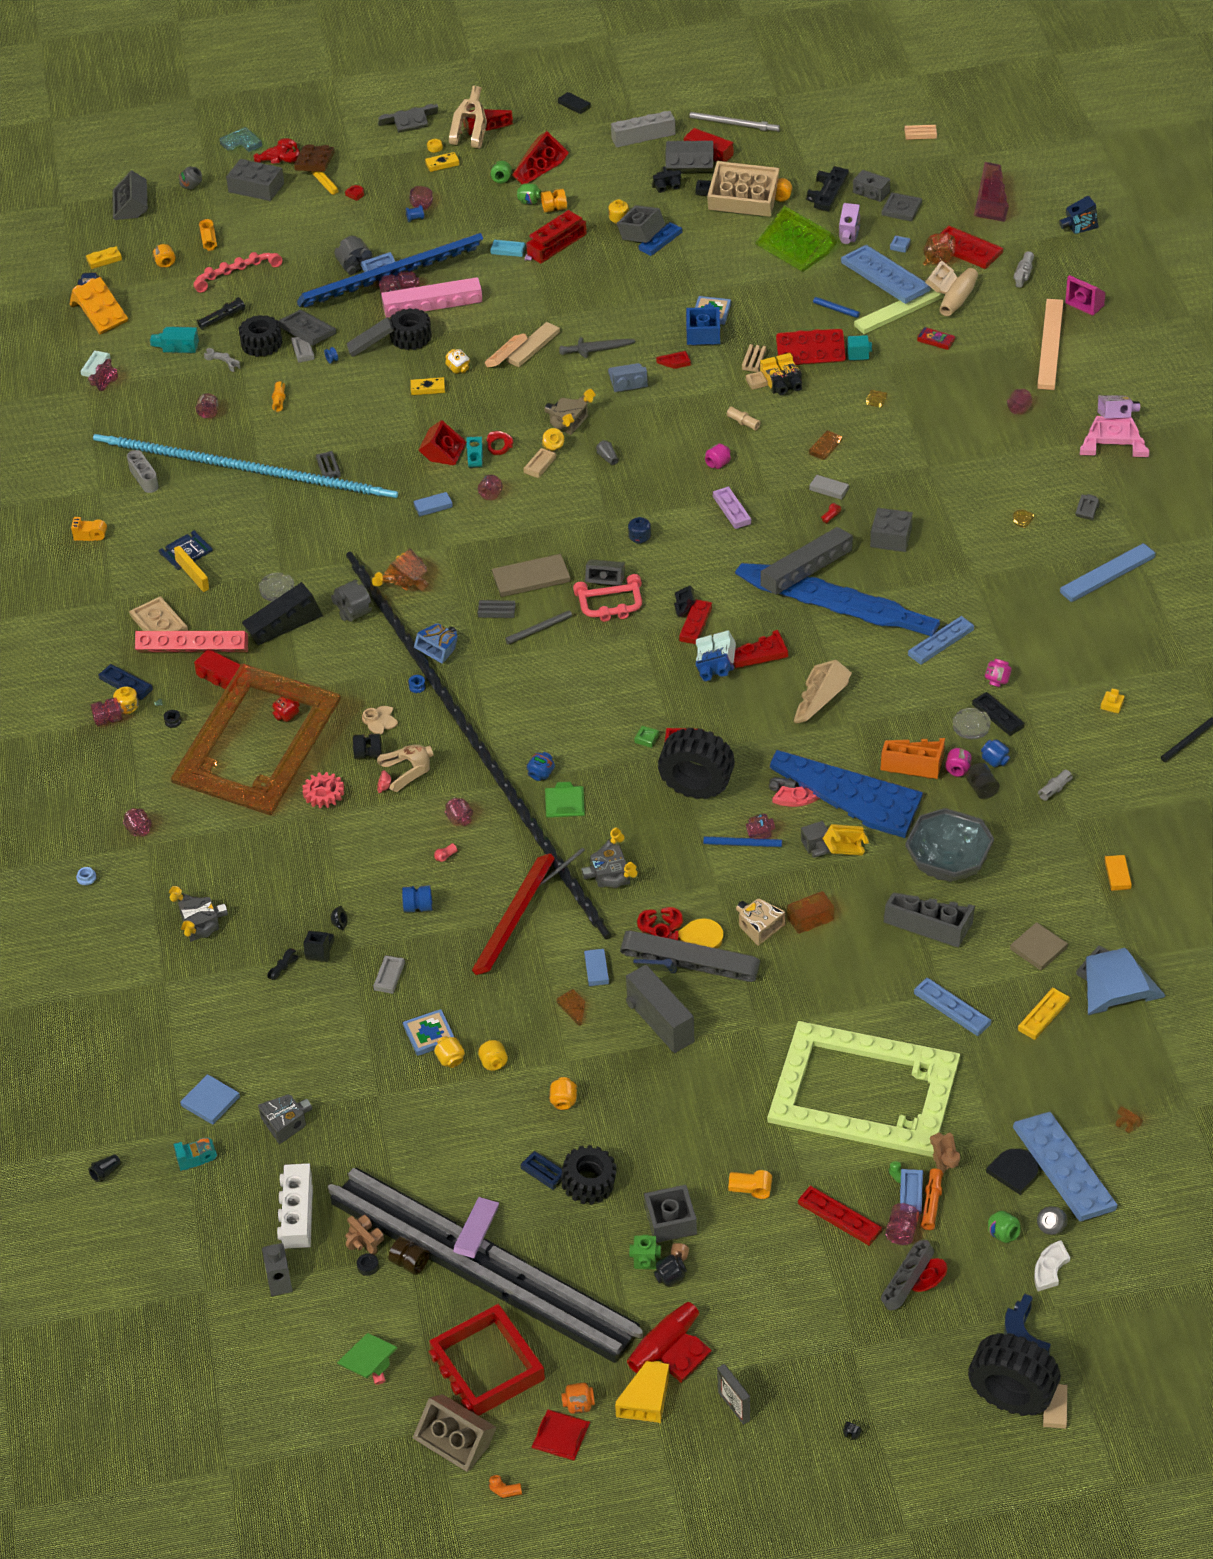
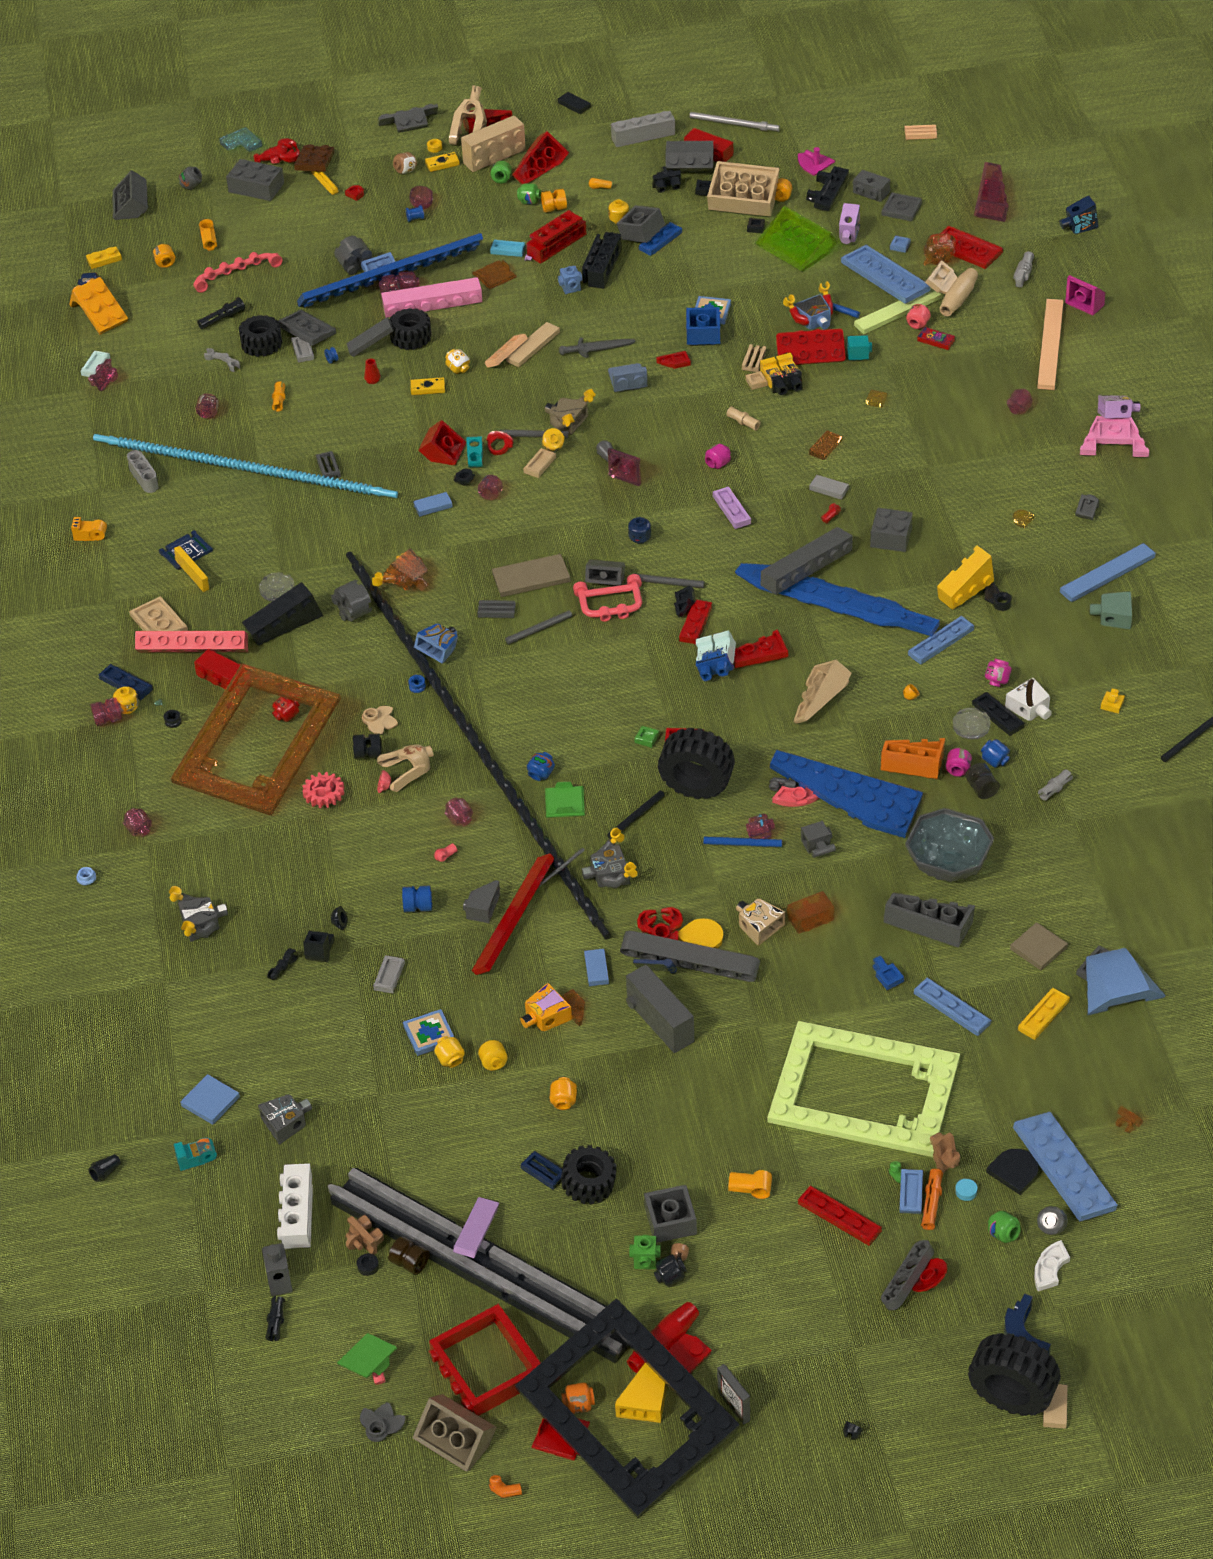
teal hinge [150,327,199,353] -> none
yellow hinge [822,824,869,856] -> none
clear pink wheel [885,1203,919,1245] -> none
light orange tile [1105,855,1131,891] -> none
none -> black pin [265,1296,285,1341]
none -> dark grey plate [360,1402,405,1442]
none -> red cone [364,358,381,384]
none -> medium nougat head [393,152,417,174]
none -> black animal [454,468,475,486]
none -> tan brick [461,116,526,172]
none -> dark grey slope [463,880,500,923]
none -> clear orange piece [472,260,517,290]
none -> dark grey bar [500,429,569,438]
none -> black plate [515,1298,740,1518]
none -> light orange torso [520,983,572,1031]
none -> medium blue brick [558,266,583,294]
none -> black brick [582,232,622,289]
none -> light orange arm [589,178,612,189]
none -> black bar [607,790,665,839]
none -> clear pink slope [608,448,641,487]
none -> dark grey bar [633,573,704,588]
none -> black tile [747,218,765,234]
none -> torso [783,281,833,330]
none -> dark pink shield [798,147,835,176]
none -> blue plate [872,956,904,990]
none -> light orange hinge [903,684,919,700]
none -> coral head [906,304,931,329]
none -> yellow wedge [937,545,994,610]
none -> medium azure tile [955,1179,977,1201]
none -> black piece [983,582,1012,611]
none -> white torso [1005,678,1052,721]
none -> sand green torso [1089,592,1132,629]

